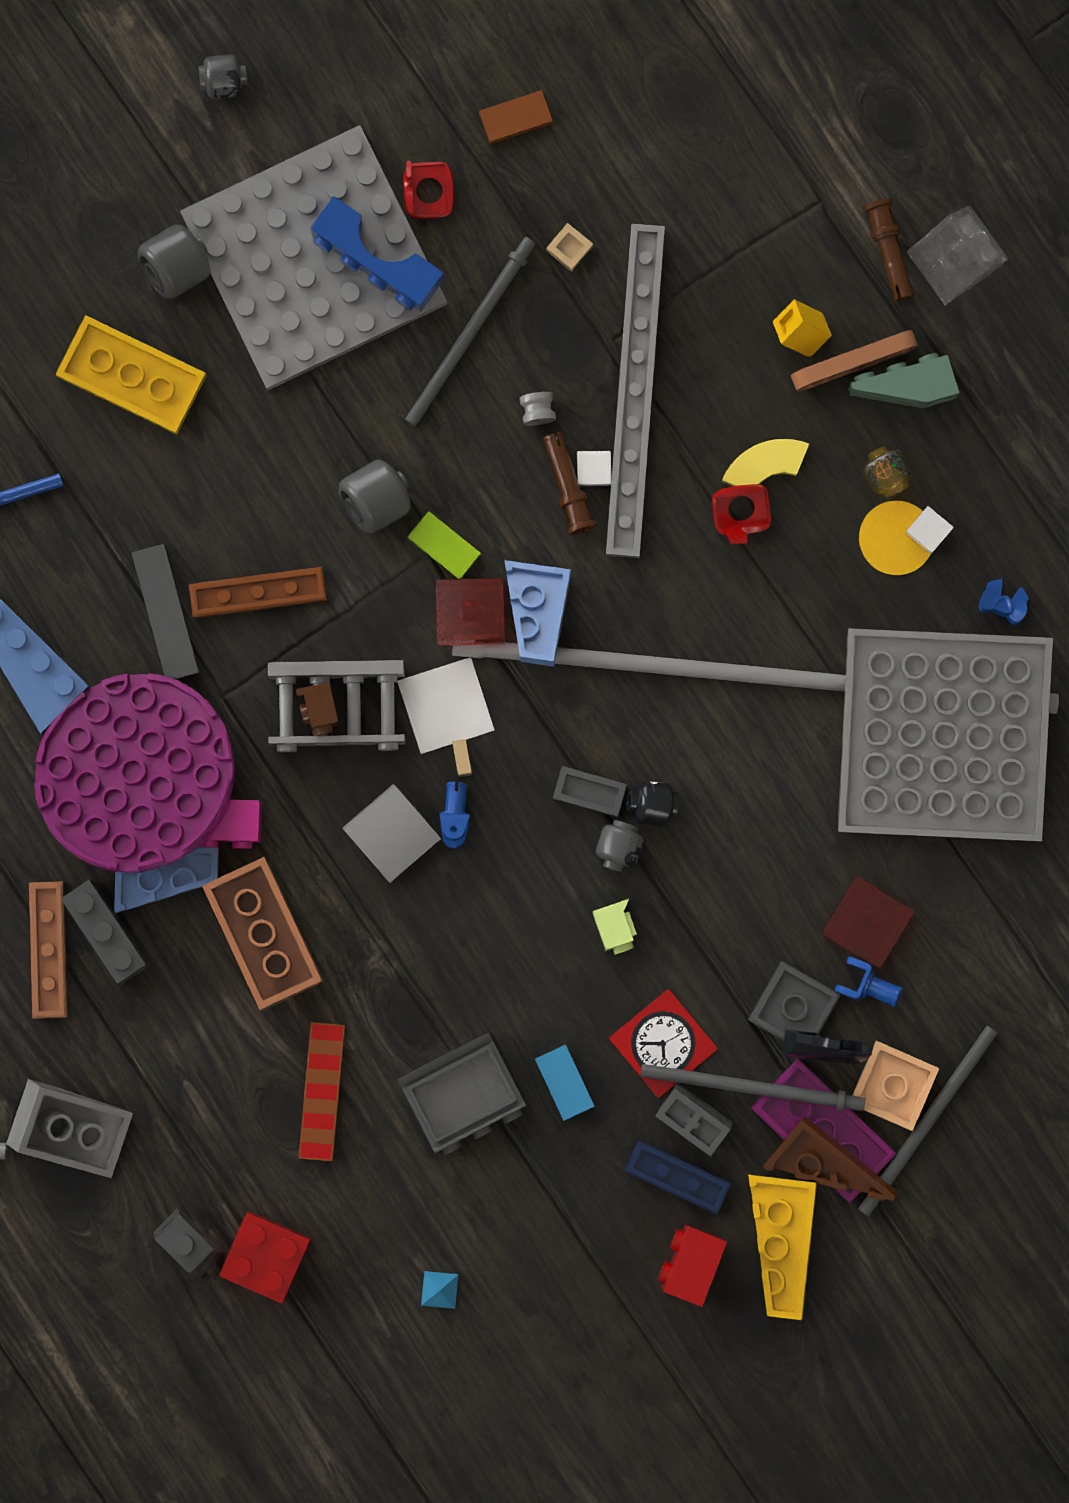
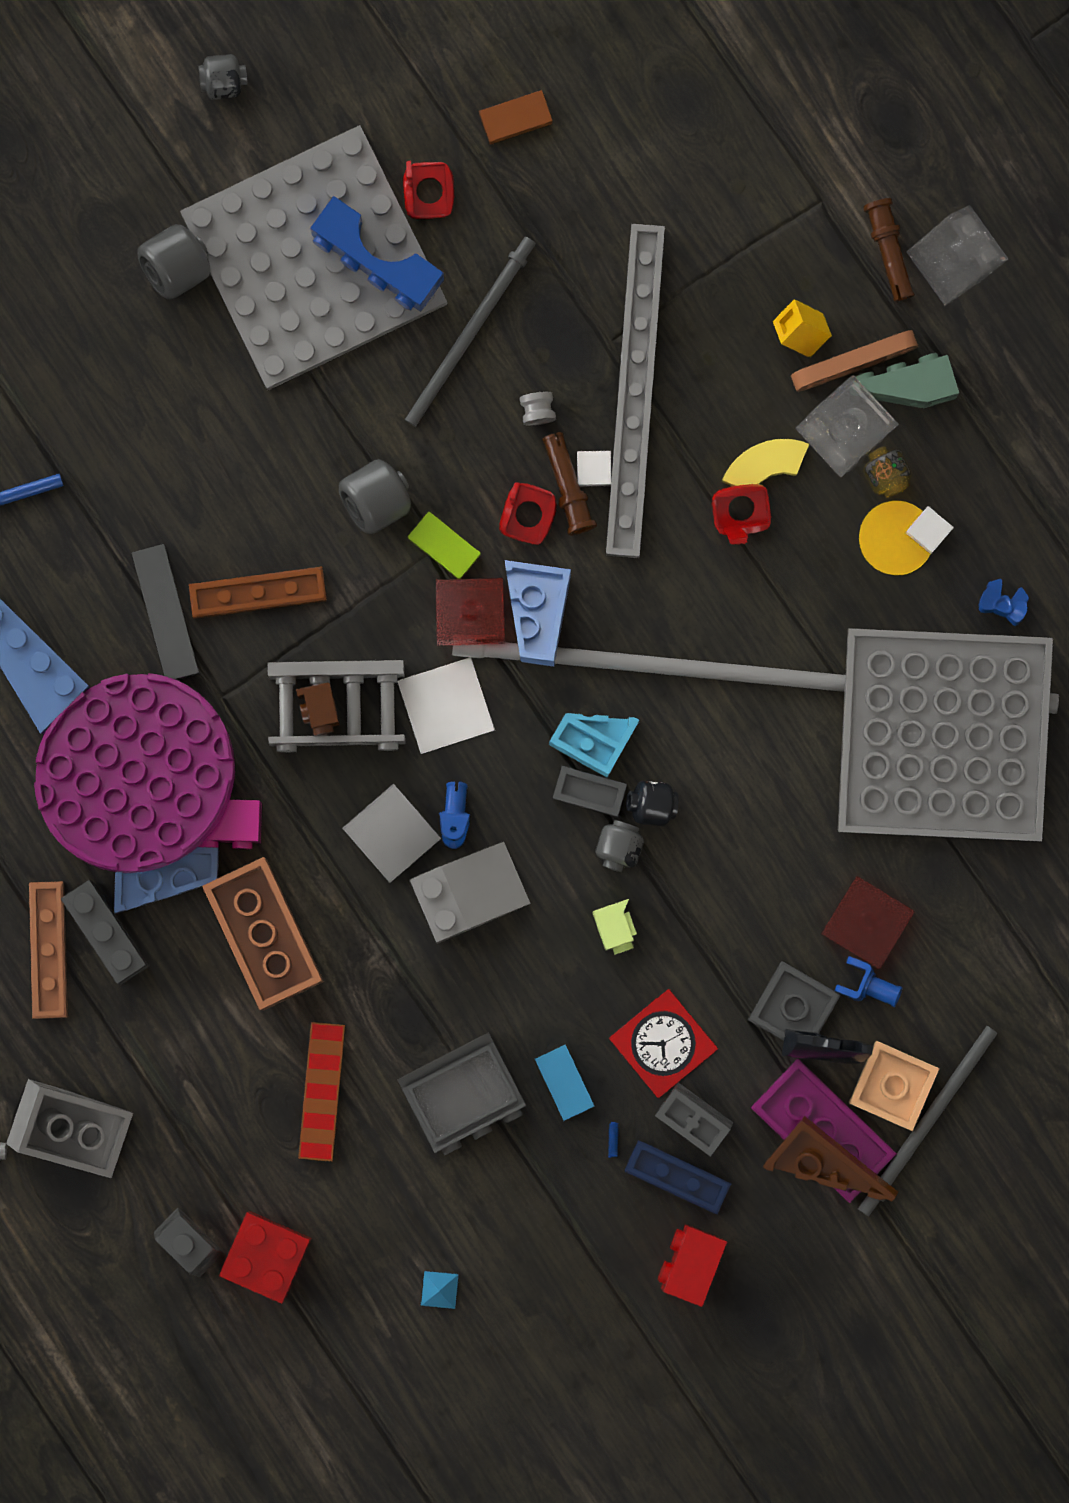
yellow plate [55,315,207,435] -> none
tan tile [452,739,472,777] -> none
tan tile [546,223,593,272] -> none
dark grey bar [641,1064,866,1111] -> none
yellow wing [748,1175,817,1320] -> none
none -> light grey slope [410,842,531,944]
none -> red piece [499,482,557,544]
none -> medium azure wing [548,713,639,777]
none -> blue leg [608,1122,619,1158]
none -> clear slope [795,375,899,478]

